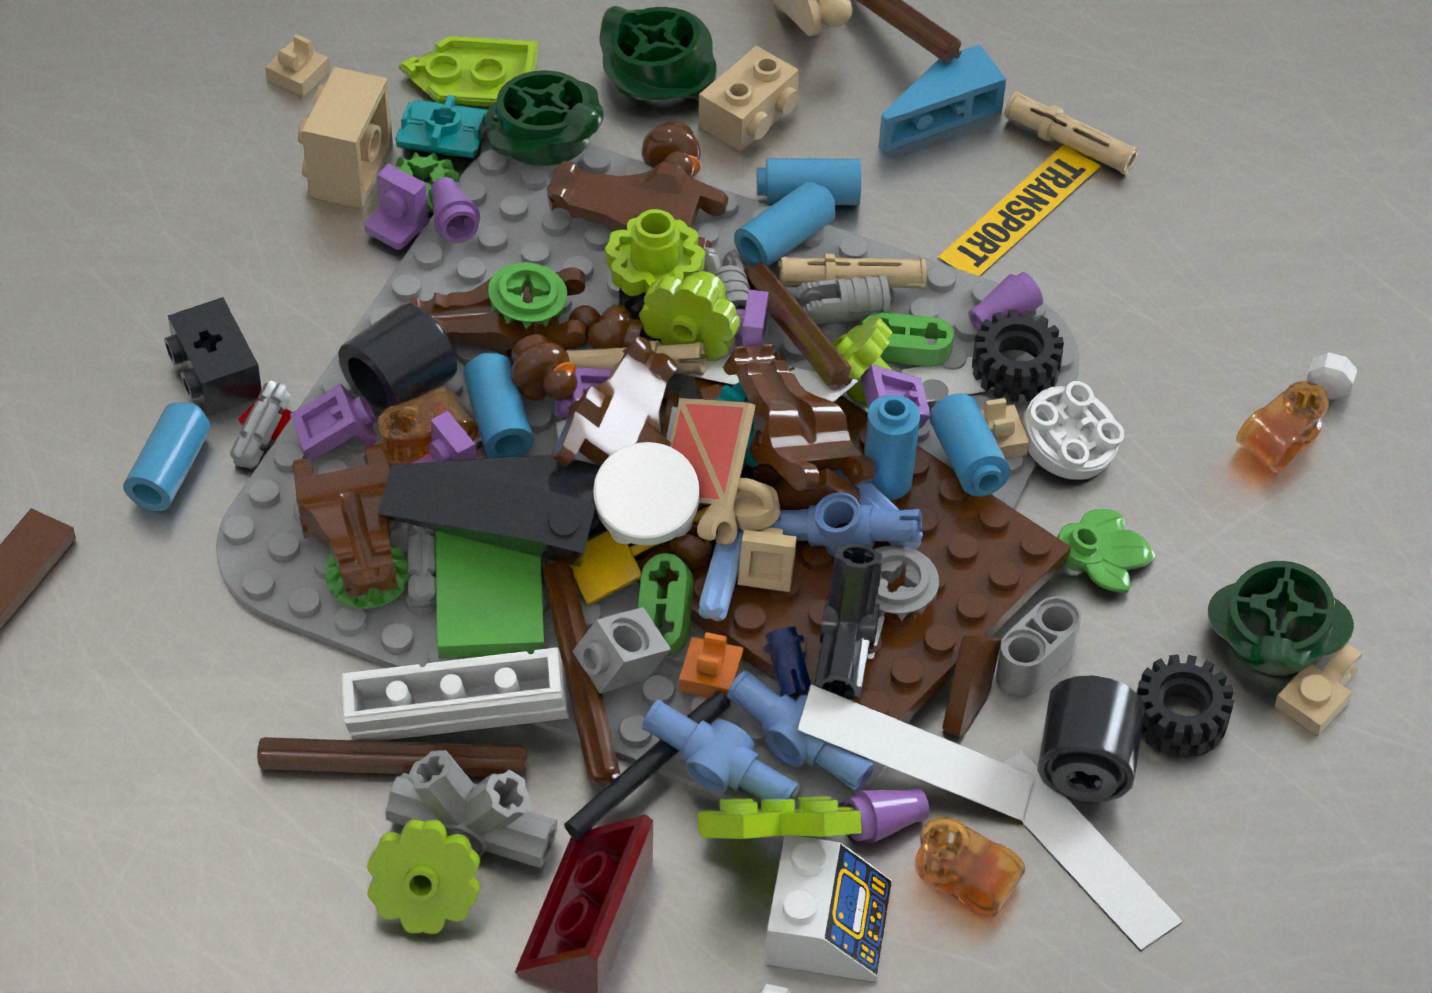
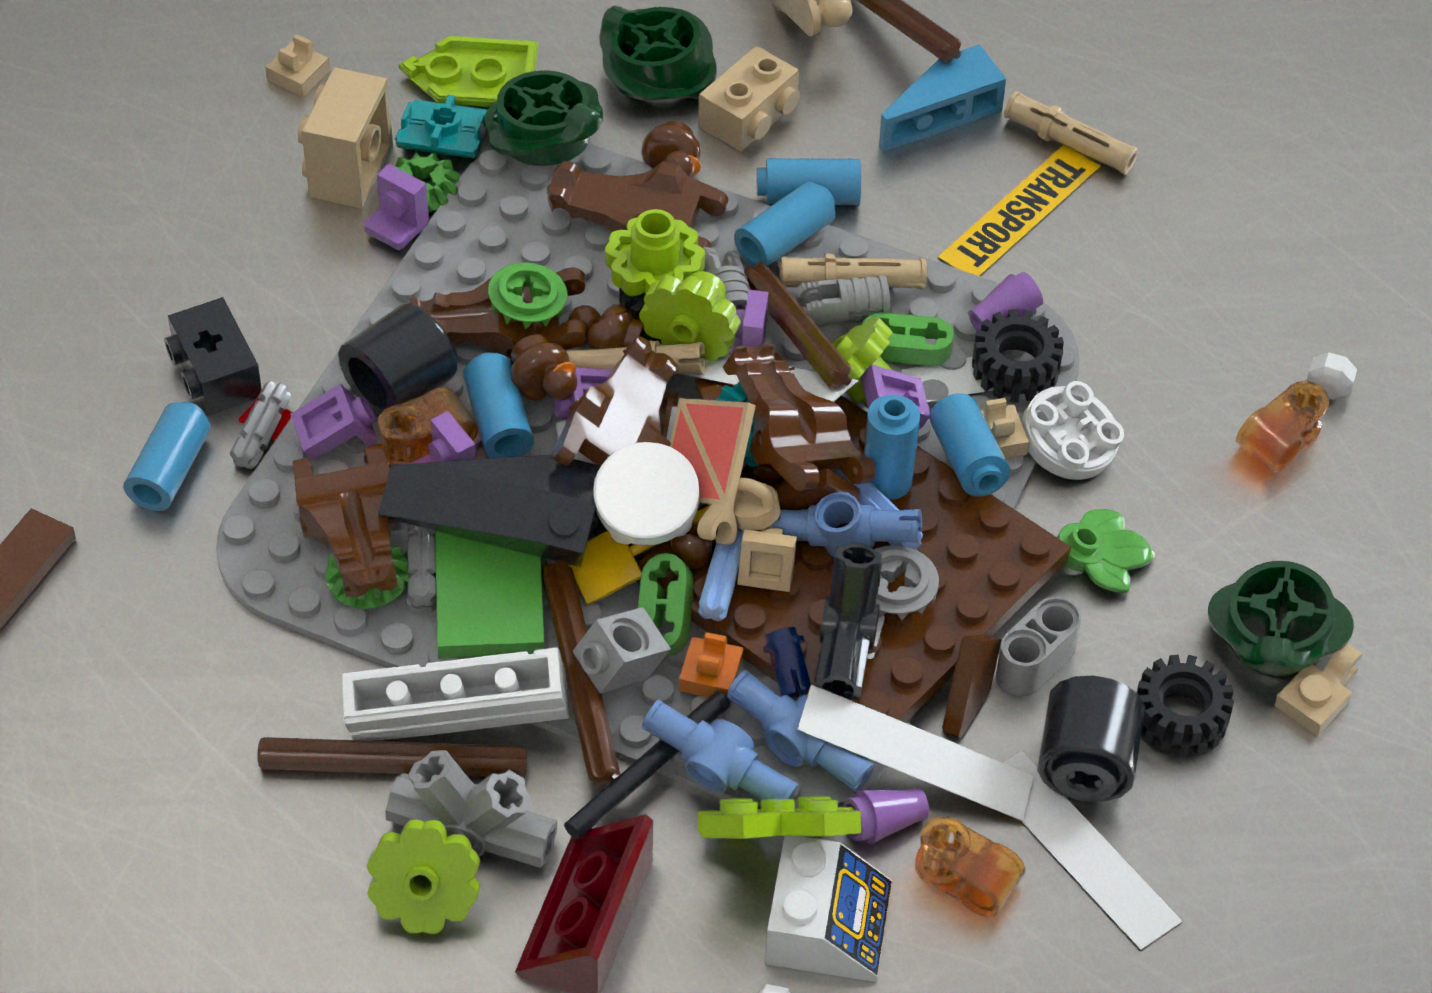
medium lavender cone [430,177,481,243] -> none

